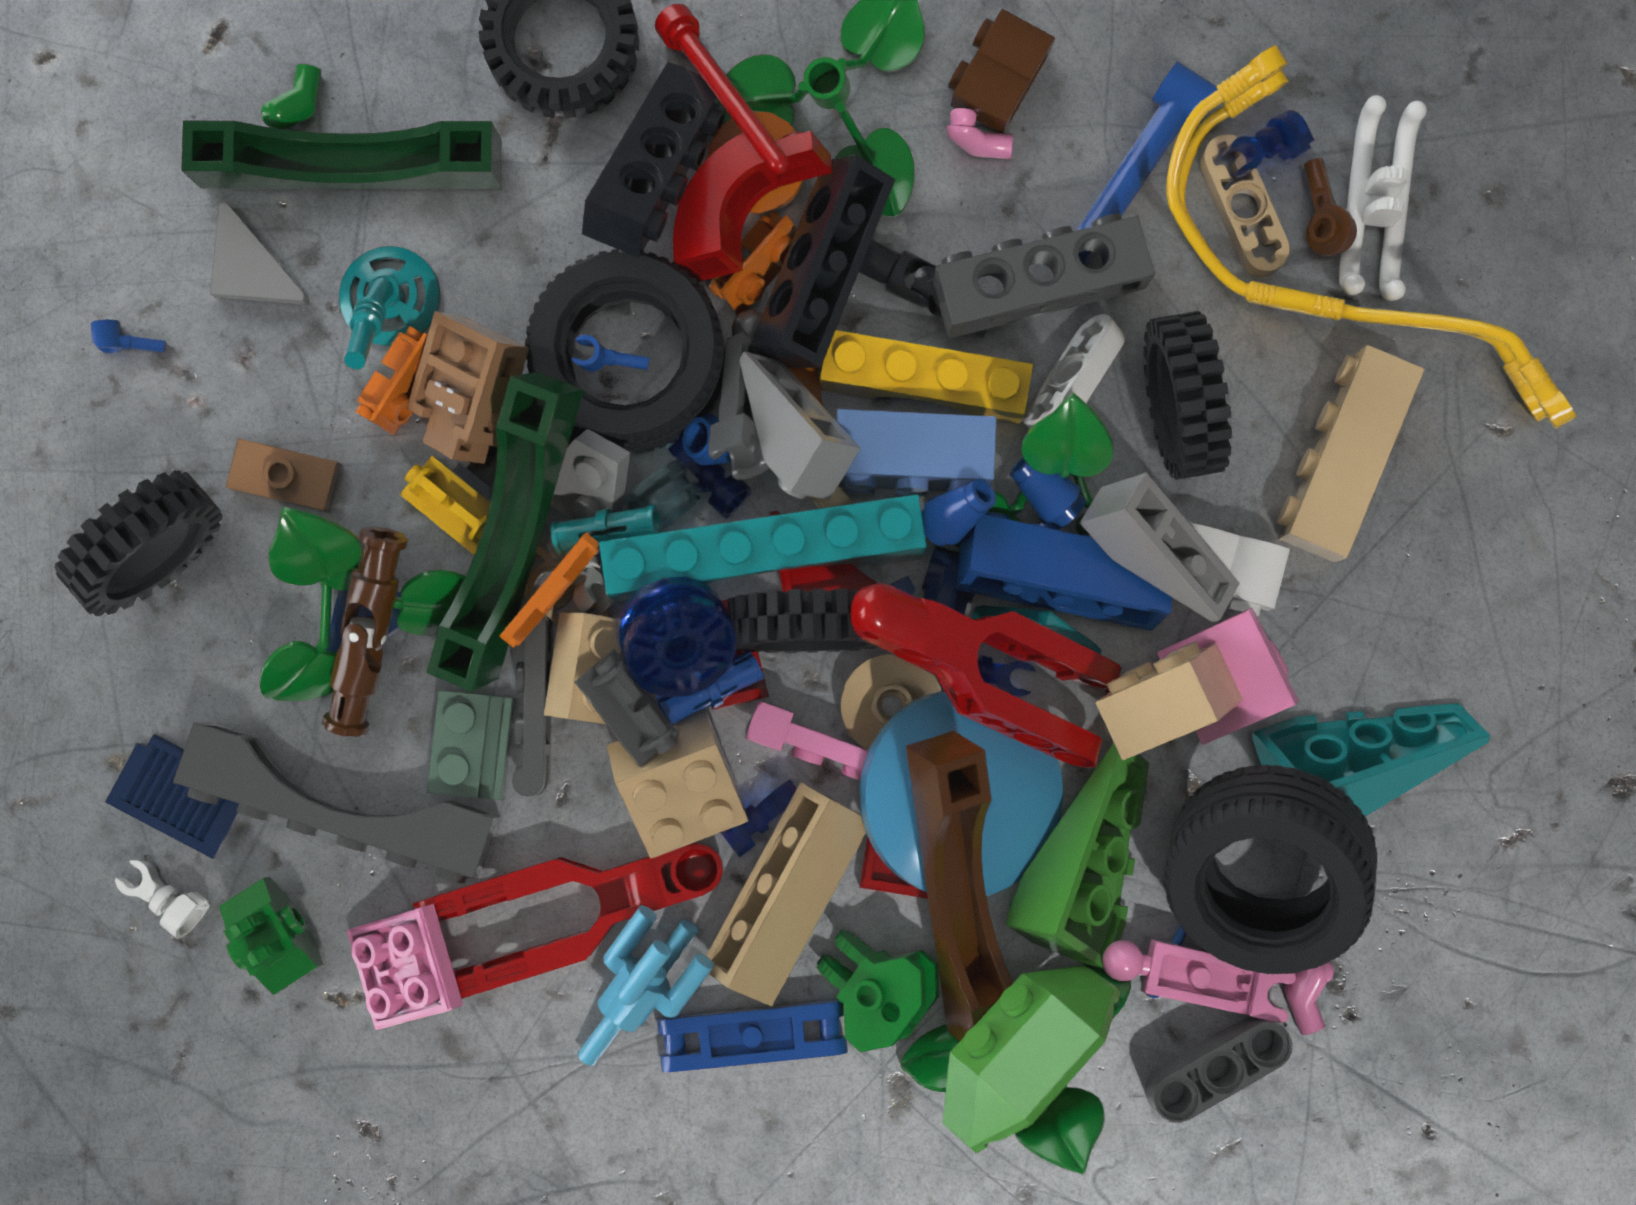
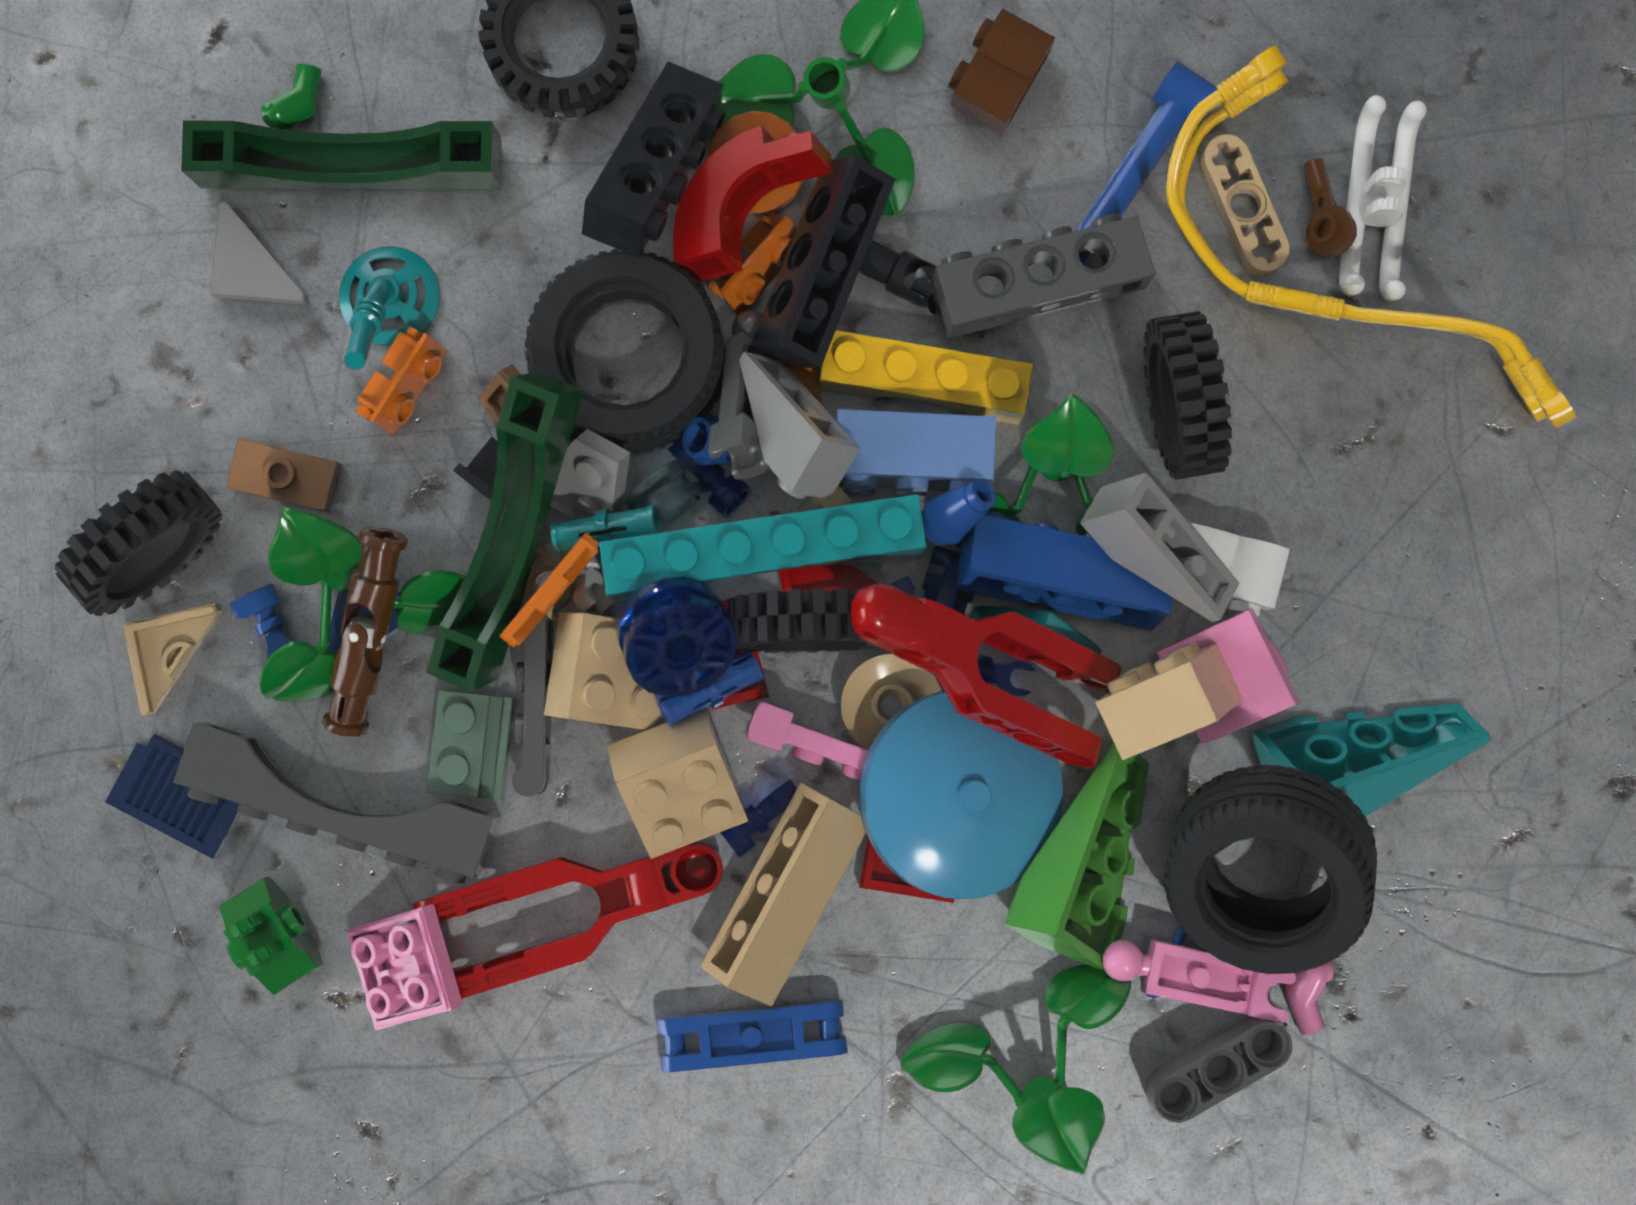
blue hand [90,319,166,354] -> none
white piece [115,860,211,939] -> none
yellow hinge [399,455,490,555] -> none
medium nougat piece [406,311,529,464] -> none
blue hand [572,335,650,372] -> none
dark grey hinge [574,649,679,767] -> none
medium azure plant [578,905,714,1066] -> none
red piece [655,4,790,175] -> none
green hinge [816,929,939,1052] -> none
reddish brown arch [906,730,1013,1042] -> none
bright green wedge [942,966,1121,1153] -> none
bright pink arm [946,108,1013,160] -> none
blue cone [1009,457,1086,529] -> none
white beam [1023,314,1125,429] -> none
clear blue piece [1222,110,1315,177] -> none
tan brick [1277,345,1425,563] -> none
none -> tan tile [122,603,222,716]
none -> blue piece [229,584,296,660]

